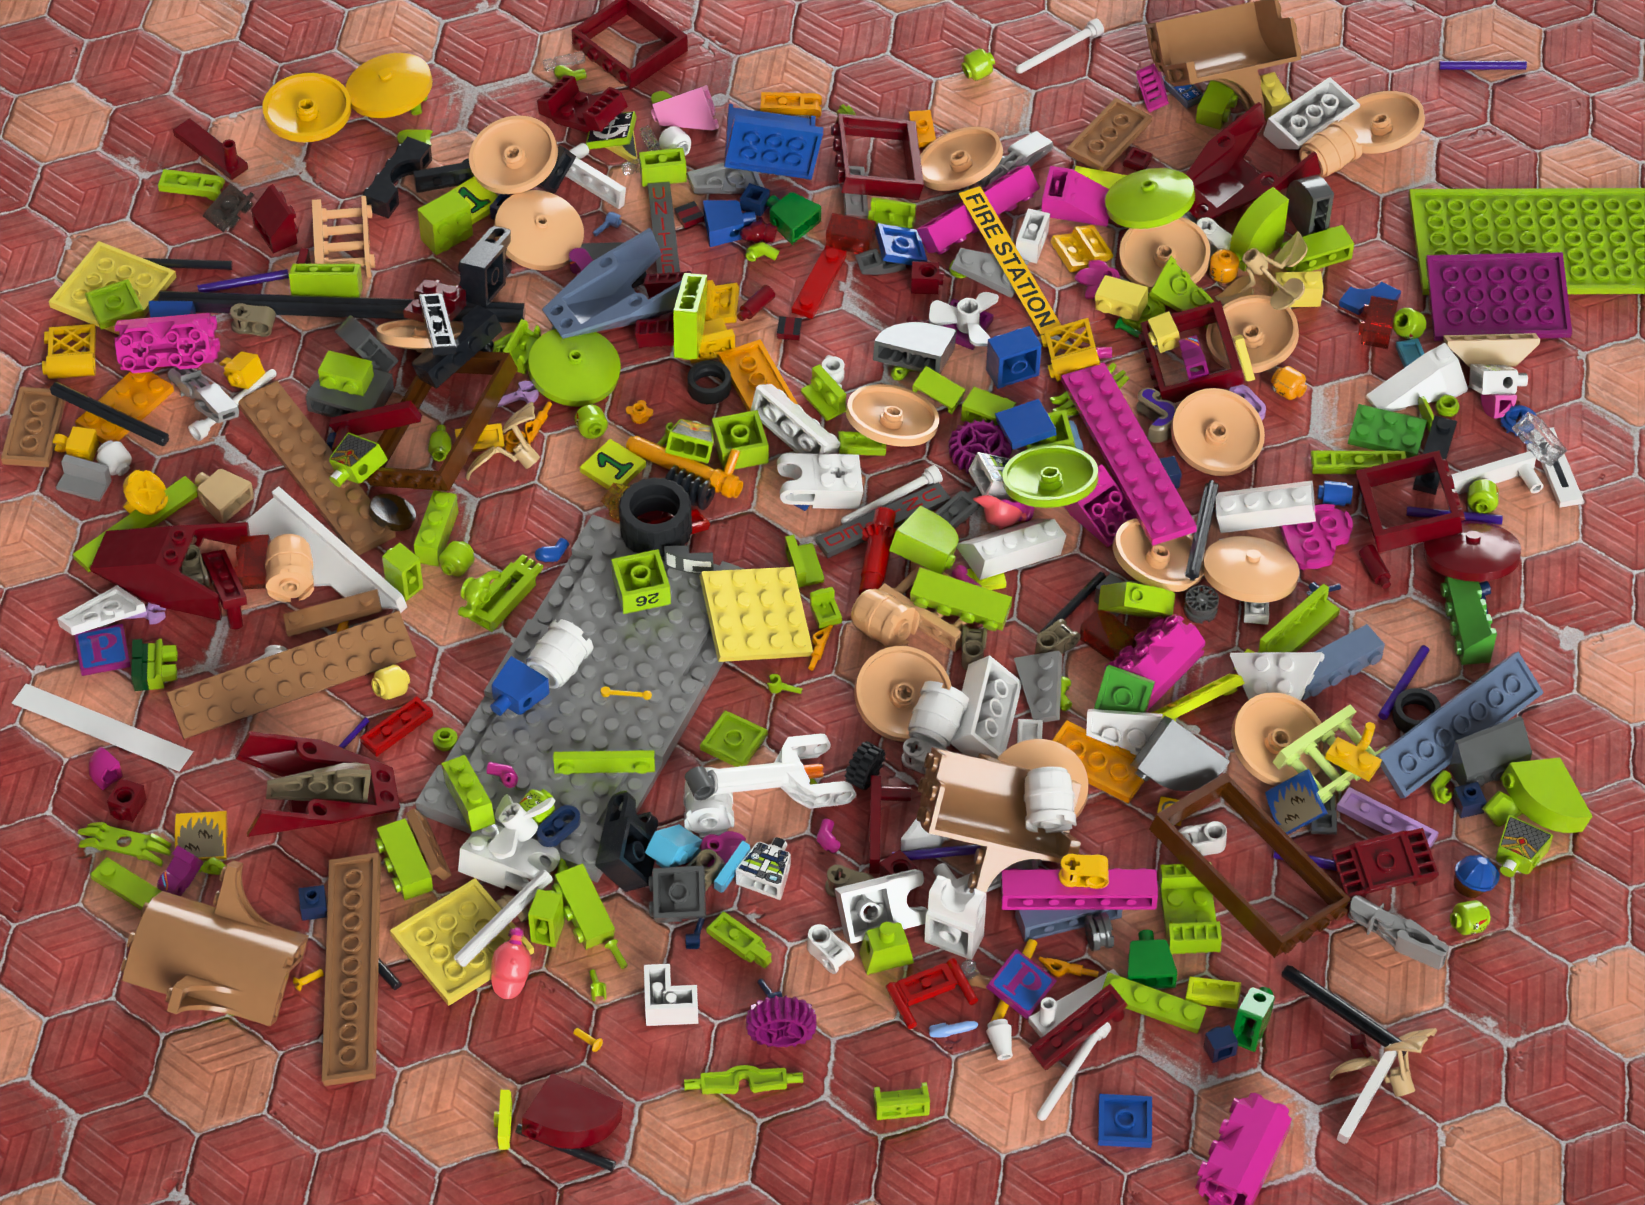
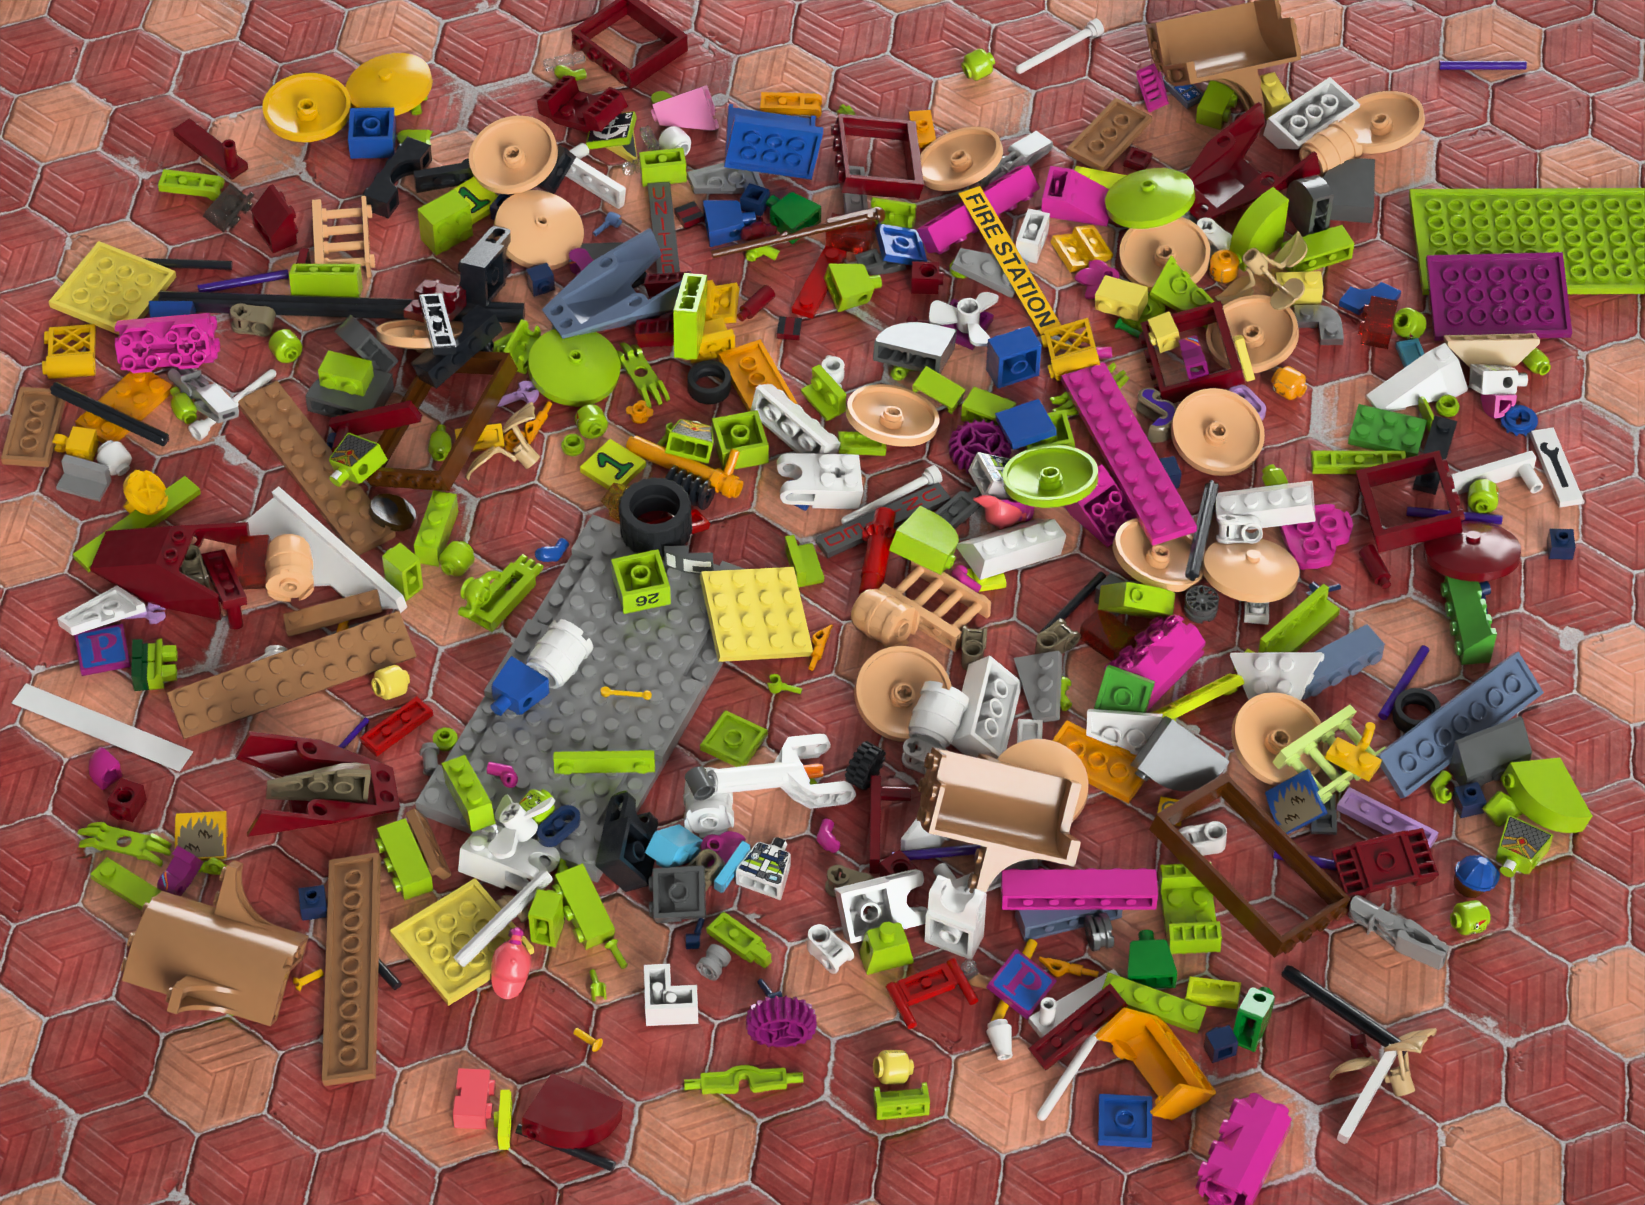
lime tile [85,279,144,330] -> none
tan torso [195,469,254,523] -> none
yellow brick [219,351,265,389] -> none
lime bracket [810,587,842,629] -> none
lime brick [910,567,1012,631] -> none
light blue piece [929,1021,978,1038] -> none
white piece [1024,767,1077,833] -> none
yellow piece [1058,854,1109,889] -> none
light blue piece [1069,420,1084,451] -> none
blue brick [1317,481,1353,506] -> none
clear piece [1512,412,1567,466] -> none
none -> lime plant [170,387,197,424]
none -> lime head [269,329,302,363]
none -> blue brick [348,107,396,159]
none -> light grey pin [419,742,439,776]
none -> coral brick [453,1068,496,1129]
none -> dark blue plate [526,263,555,297]
none -> lime plate [561,434,585,456]
none -> lime piece [616,342,670,408]
none -> light grey wheel [696,944,732,981]
none -> reddish brown bar [711,207,886,258]
none -> lime torso [824,264,882,312]
none -> light yellow head [873,1050,914,1084]
none -> light orange windscreen [1095,1007,1216,1120]
none -> white piece [1216,514,1263,544]
none -> lime plant [1262,464,1289,486]
none -> flat silver plate [1293,305,1344,345]
none -> dark grey brick [1323,158,1375,223]
none -> lime plant [1522,348,1551,375]
none -> dark blue plate [1547,529,1576,560]

